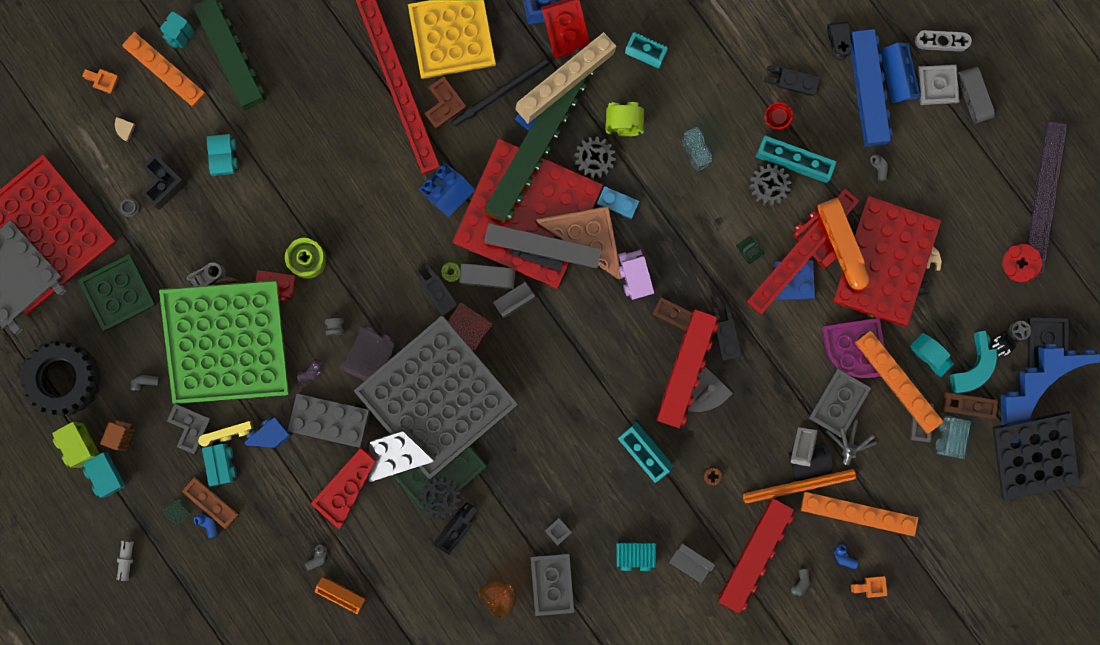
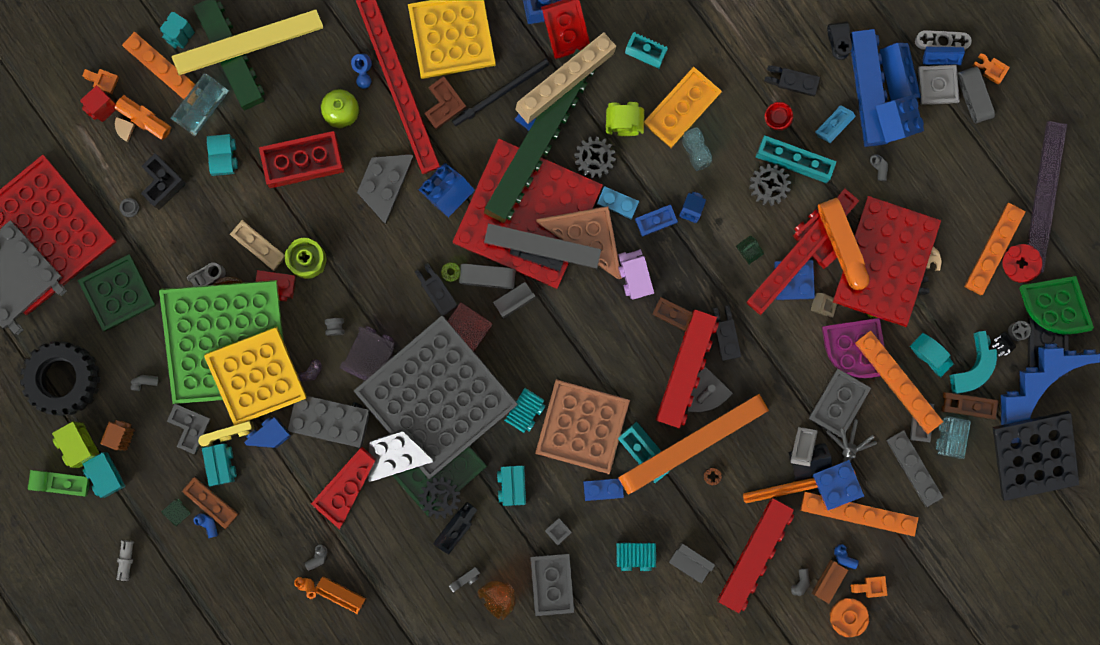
none -> bright green plate [28,470,90,497]
none -> red brick [80,85,116,122]
none -> orange piece [115,95,172,141]
none -> clear light blue brick [170,73,229,136]
none -> light yellow tile [172,10,323,75]
none -> yellow plate [204,326,307,426]
none -> tan tile [230,220,285,271]
none -> red brick [259,131,344,188]
none -> orange arm [294,577,316,599]
none -> lime cylinder [321,89,359,128]
none -> blue plate [351,53,371,89]
none -> dark grey wing [357,155,414,224]
none -> dark grey plate [449,566,480,592]
none -> teal brick [497,466,526,506]
none -> teal brick [504,388,546,433]
none -> nougat tile [535,380,630,474]
none -> blue plate [583,479,624,501]
none -> orange beam [618,394,769,495]
none -> blue plate [635,205,678,237]
none -> light orange plate [644,67,722,148]
none -> blue slope [679,192,706,223]
none -> dark tan slope [811,293,837,318]
none -> dark orange panel [811,560,848,604]
none -> blue plate [813,460,864,511]
none -> dark azure plate [815,105,856,143]
none -> orange tile [830,598,869,637]
none -> blue brick [876,94,924,143]
none -> dark grey plate [886,430,944,507]
none -> blue plate [922,47,965,65]
none -> orange plate [964,203,1026,295]
none -> orange plate [973,53,1010,85]
none -> green plate [1019,276,1094,335]

